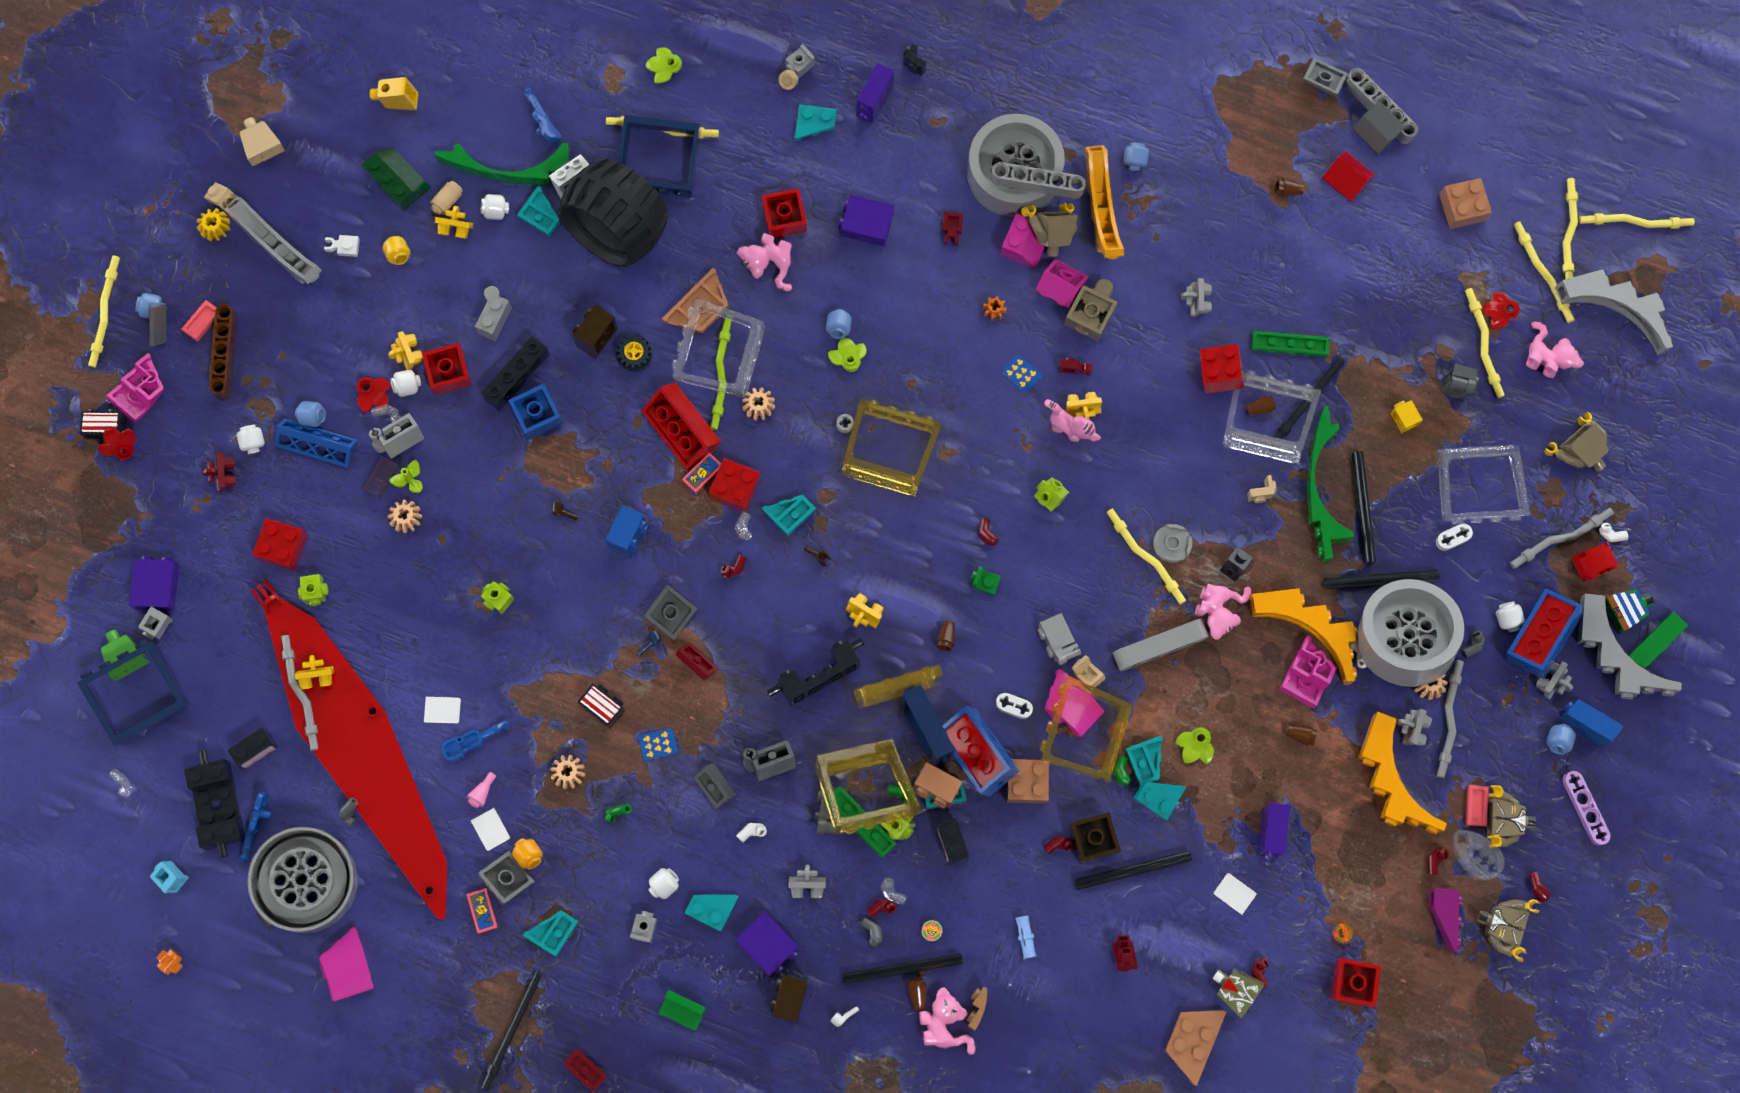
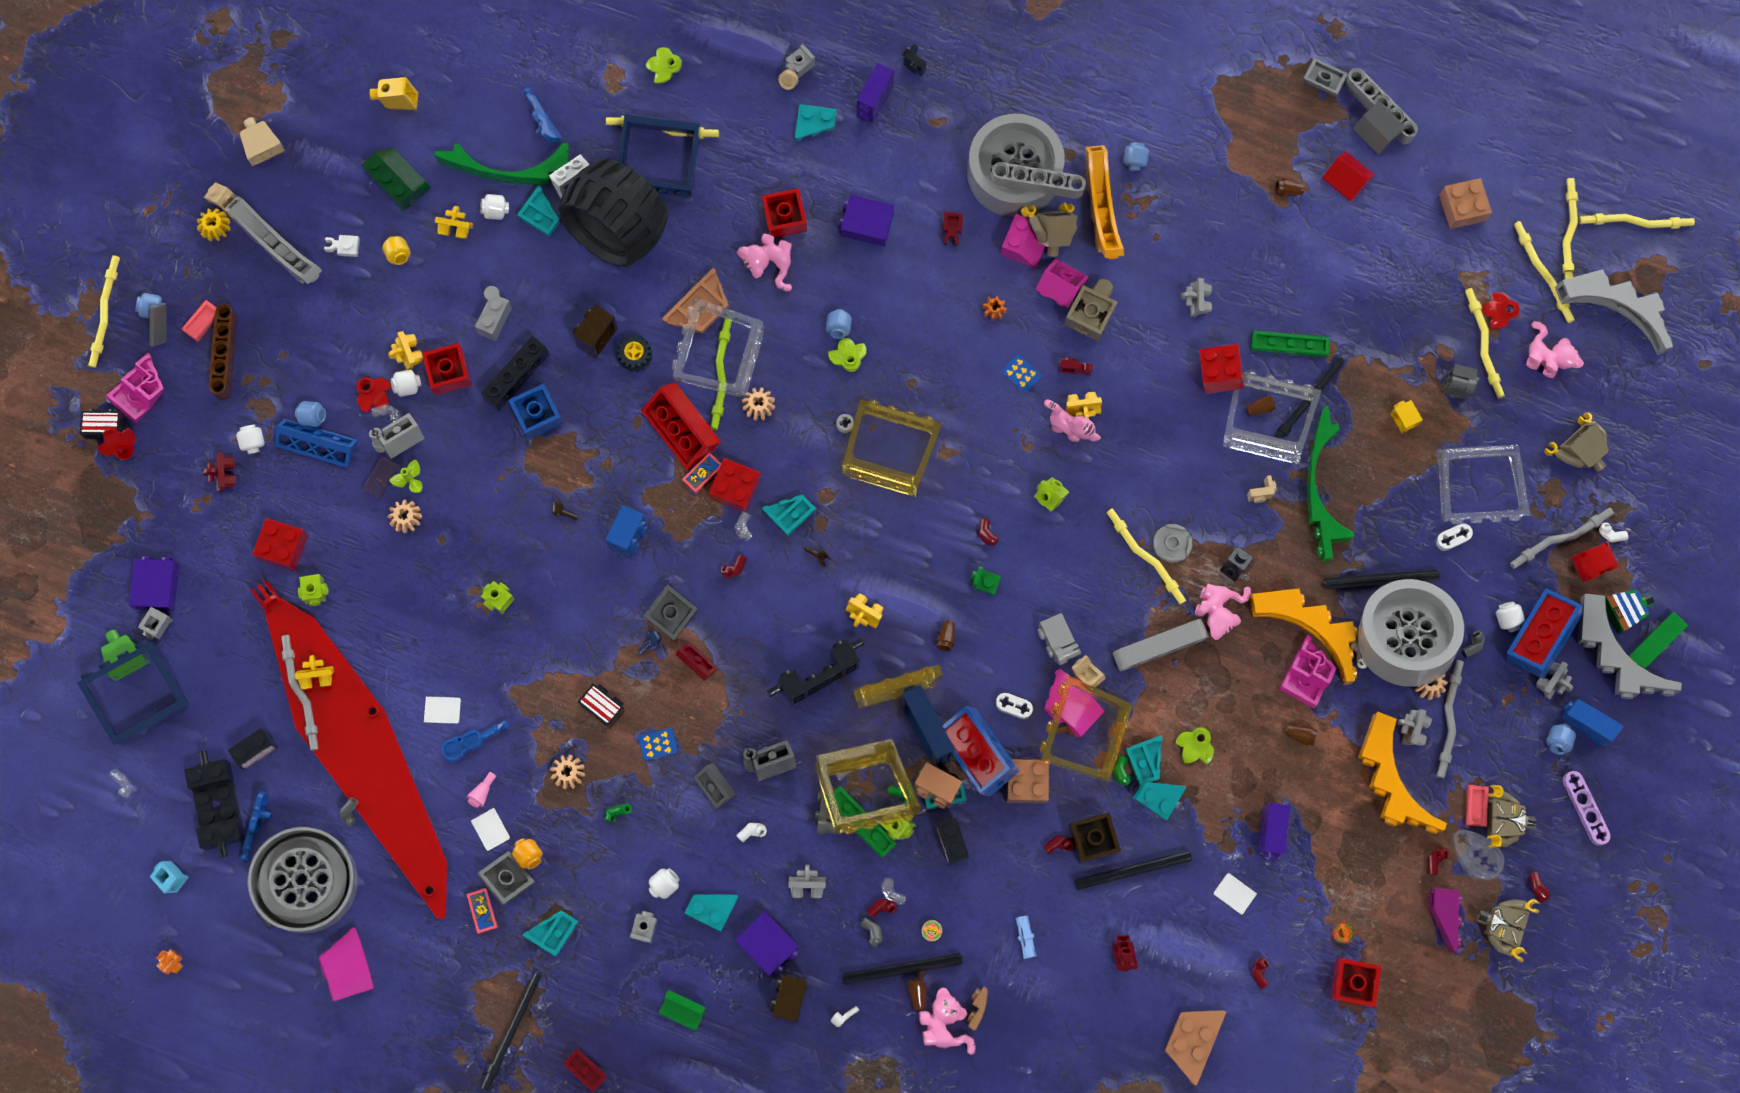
tan head [430,181,463,215] -> none
olive torso [1212,969,1264,1018] -> none
black axle [1352,451,1376,565] -> none

